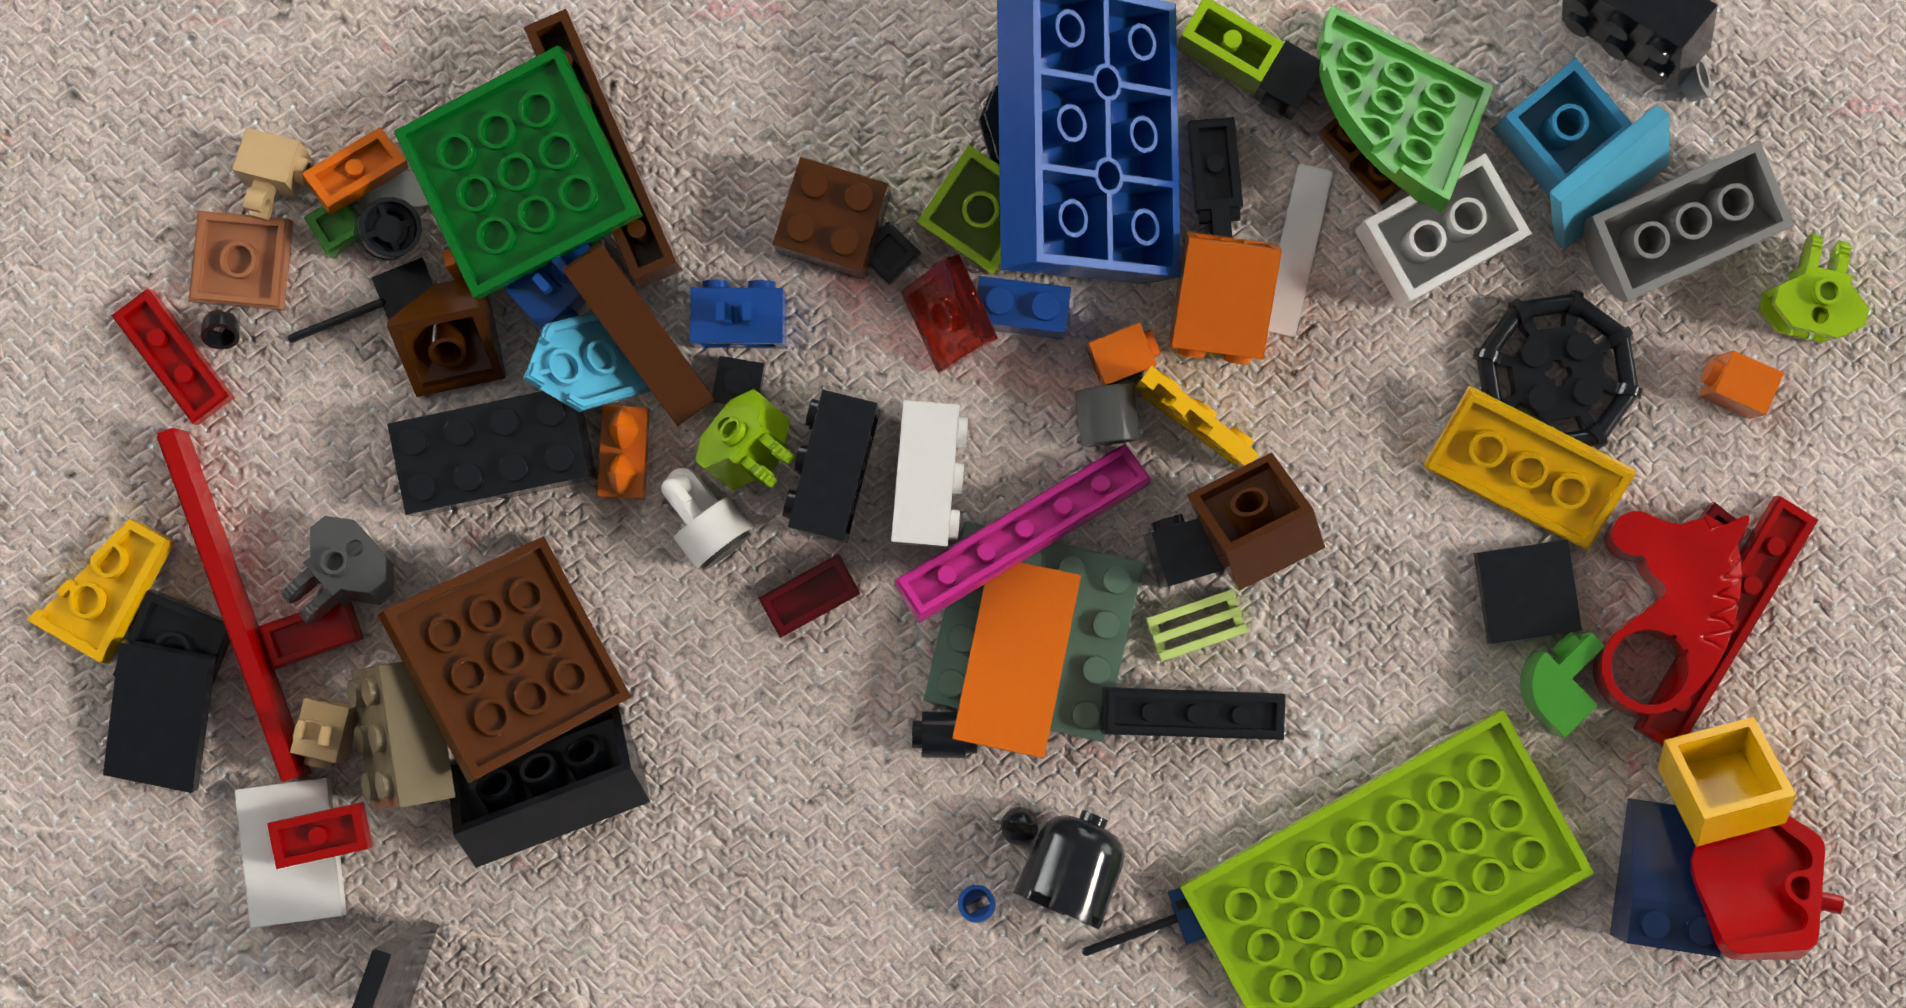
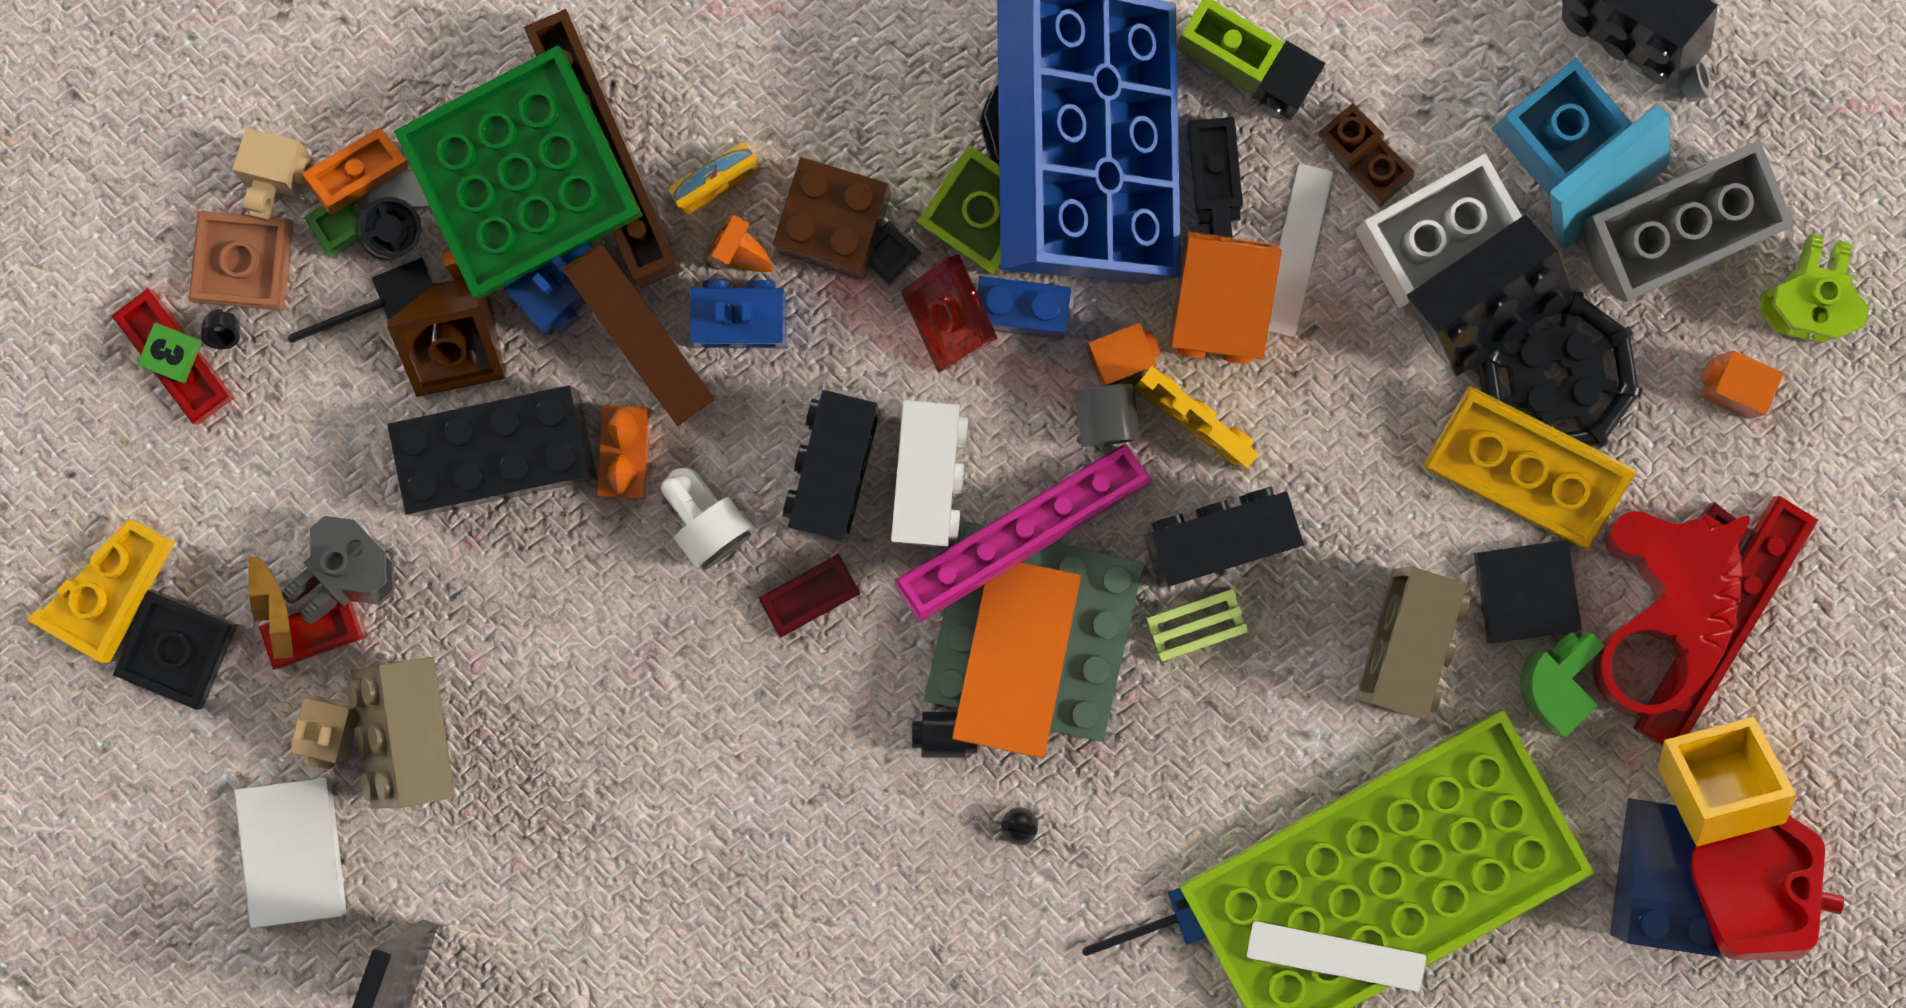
black tile [103,639,216,793] -> none
red tile [157,428,312,782] -> none
red plate [267,801,373,869] -> none
reddish brown plate [378,536,631,784] -> none
black slope [449,704,650,868] -> none
medium azure tile [523,312,651,412] -> none
lime hinge [695,389,796,491] -> none
black plate [712,356,766,404] -> none
blue hinge [958,885,996,923] -> none
black cylinder [1013,810,1125,930] -> none
black tile [1101,687,1286,740] -> none
reddish brown slope [1187,452,1325,591] -> none
bright green plate [1317,5,1494,213] -> none
none -> bright green tile [137,322,202,383]
none -> pearl gold slope [248,557,293,659]
none -> yellow slope [668,142,761,216]
none -> orange tile [703,214,773,272]
none -> white sticker [1247,921,1426,991]
none -> dark tan brick [1355,567,1470,720]
none -> black brick [1407,214,1573,377]

